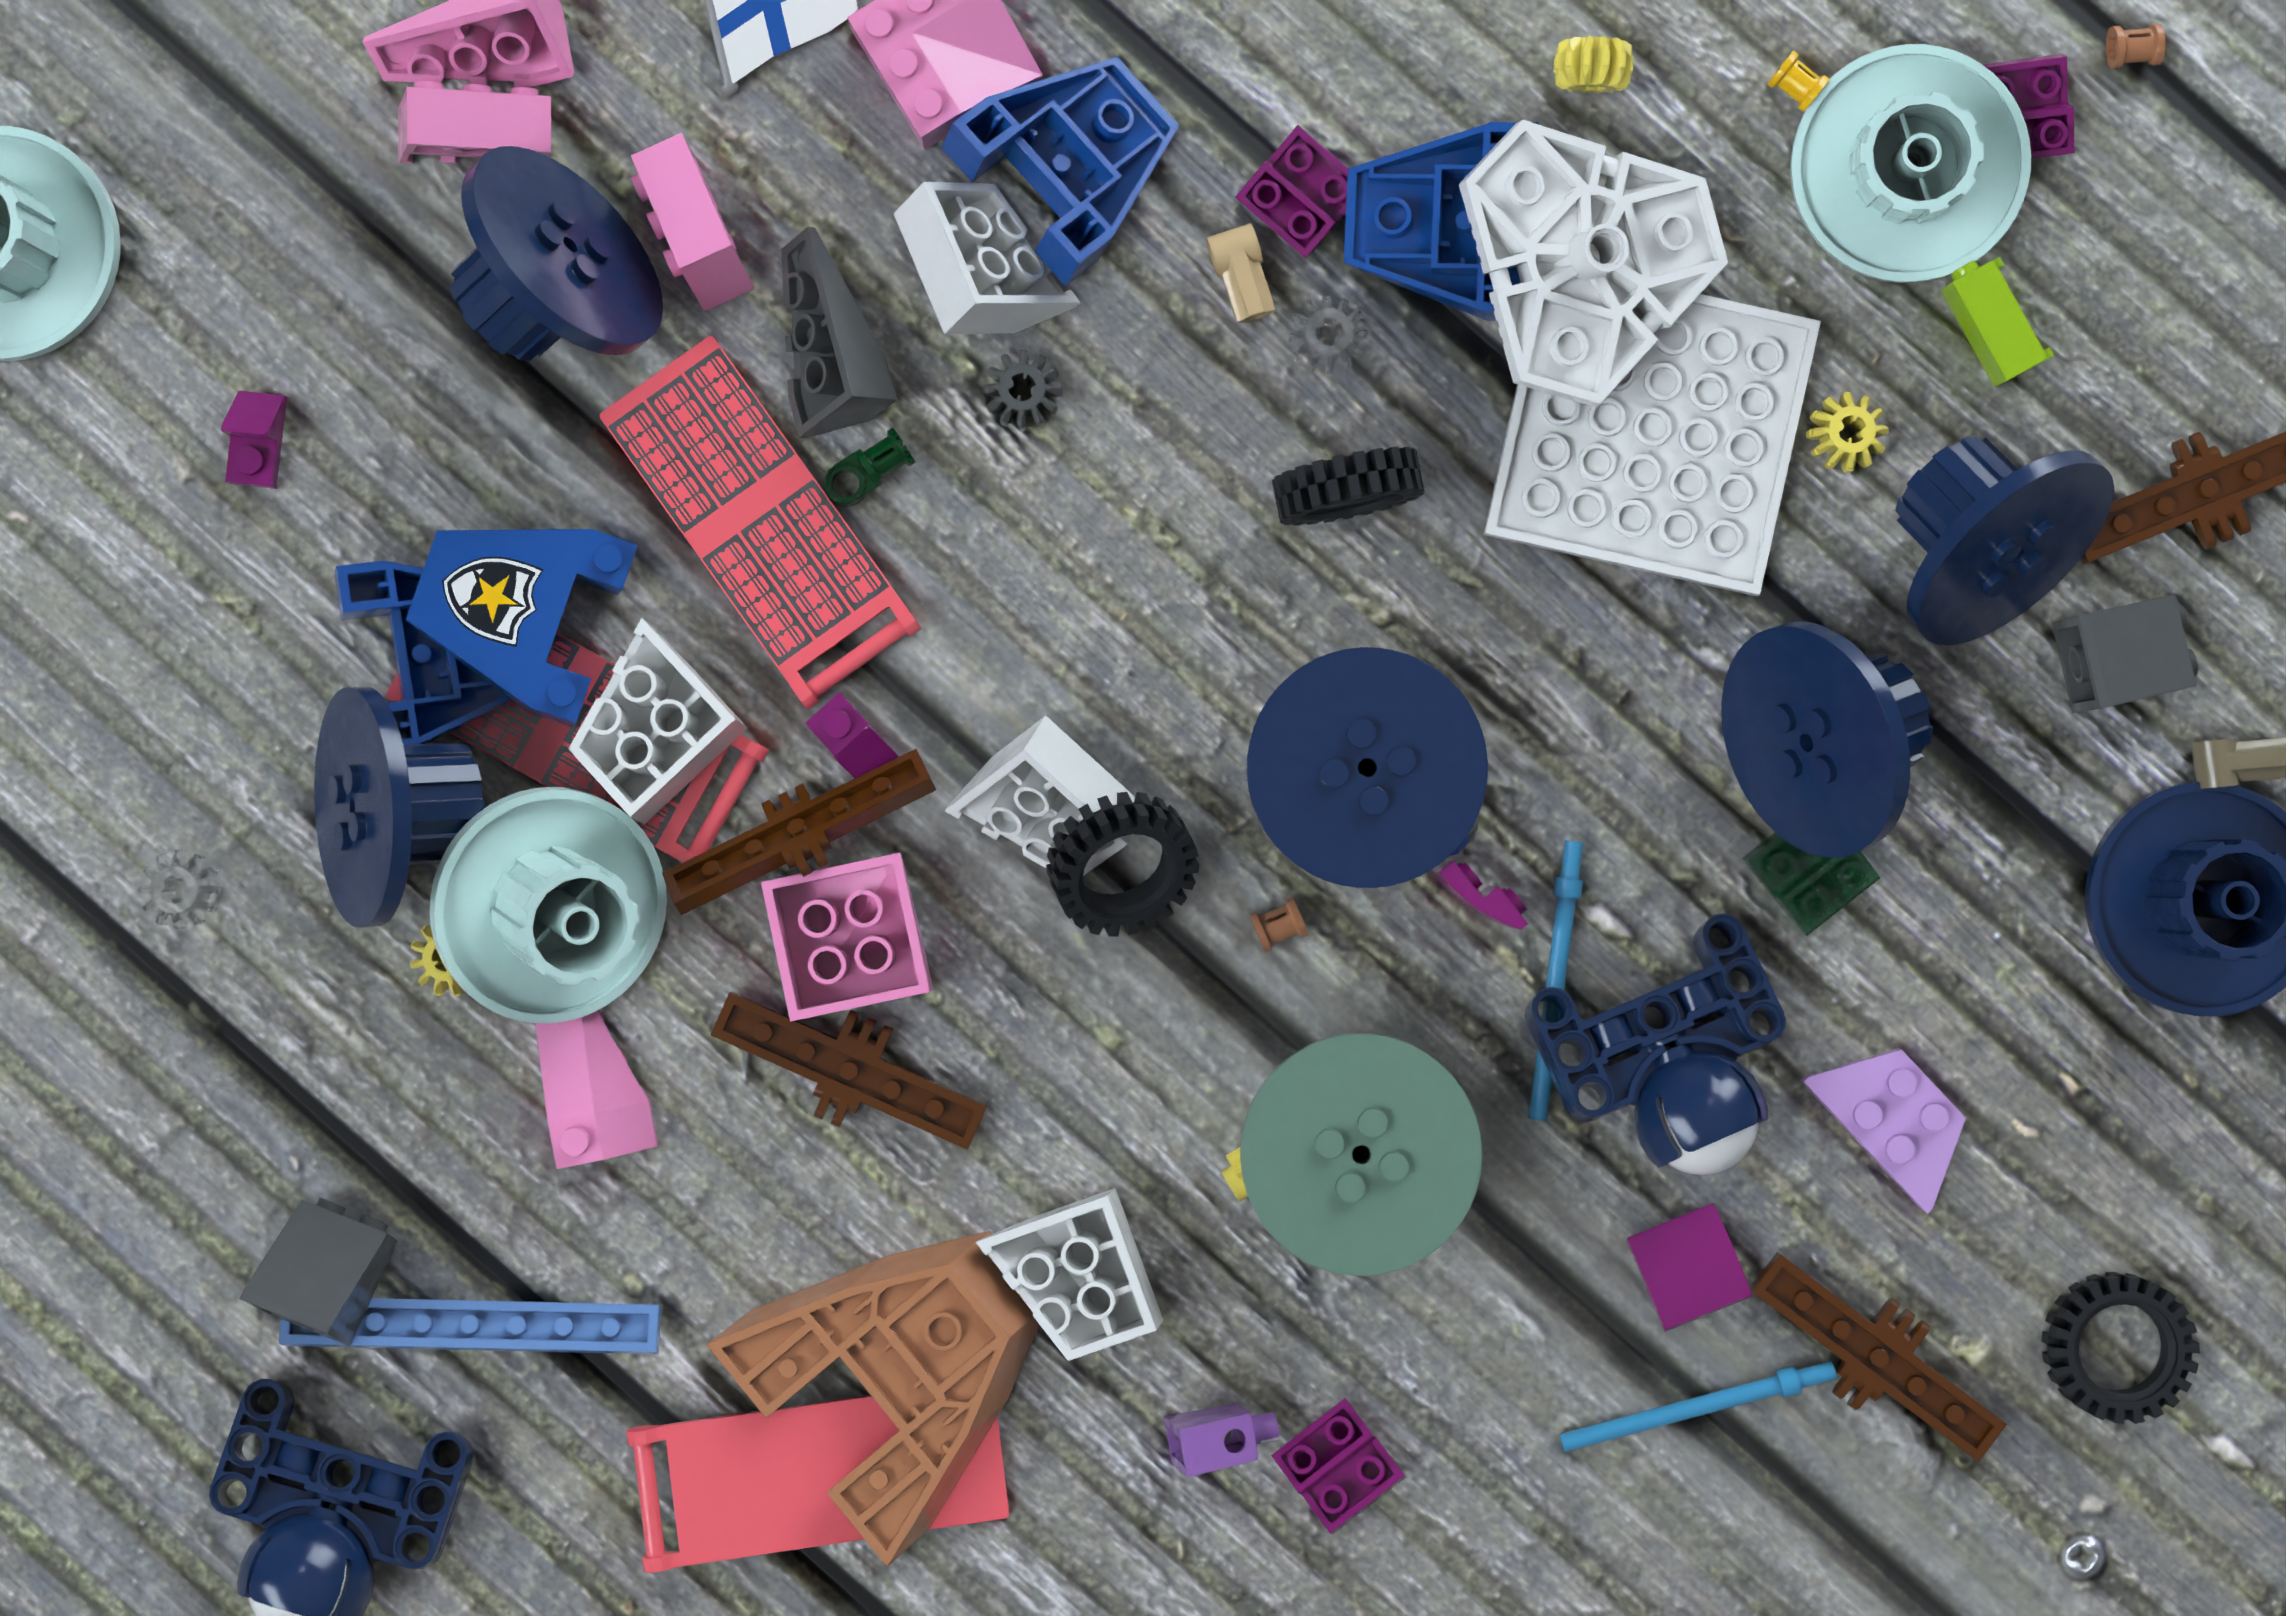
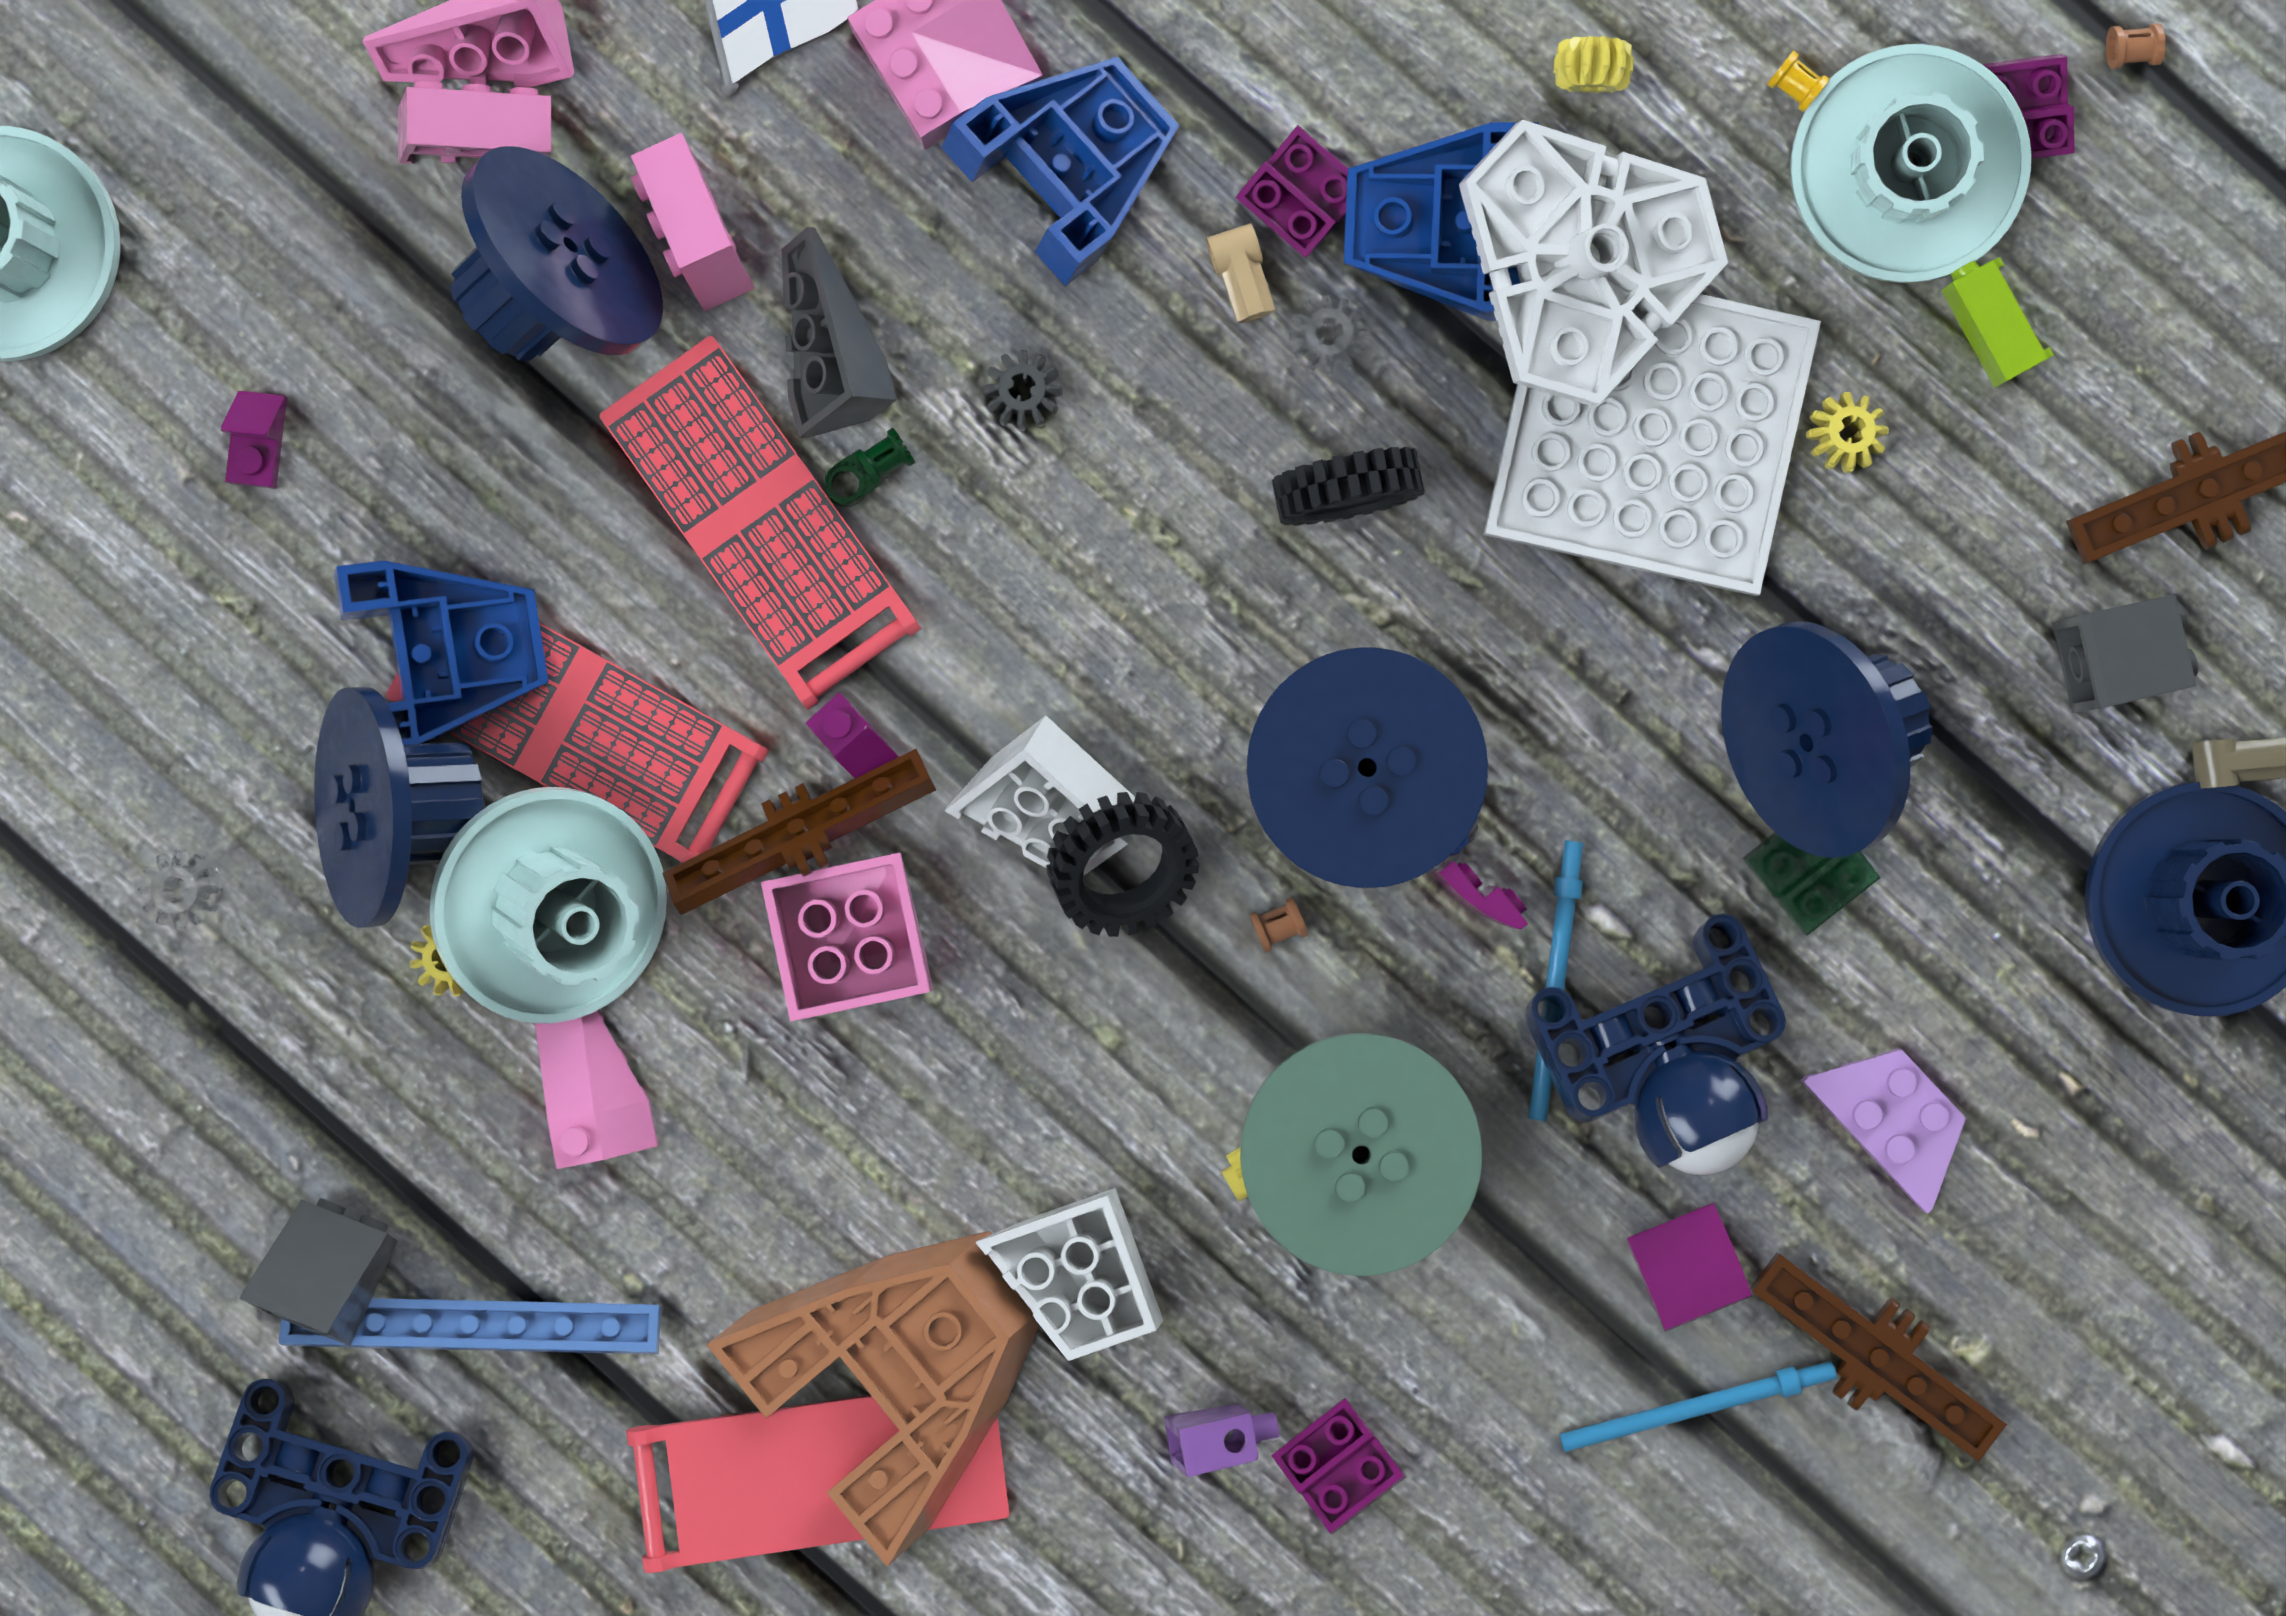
blue wedge [406,529,638,727] -> none
white wedge [568,618,747,824] -> none
reddish brown hinge [710,992,988,1150] -> none
white wedge [894,182,1080,334] -> none
dark blue piece [1895,435,2114,645] -> none
black tyre [2041,1272,2200,1424] -> none

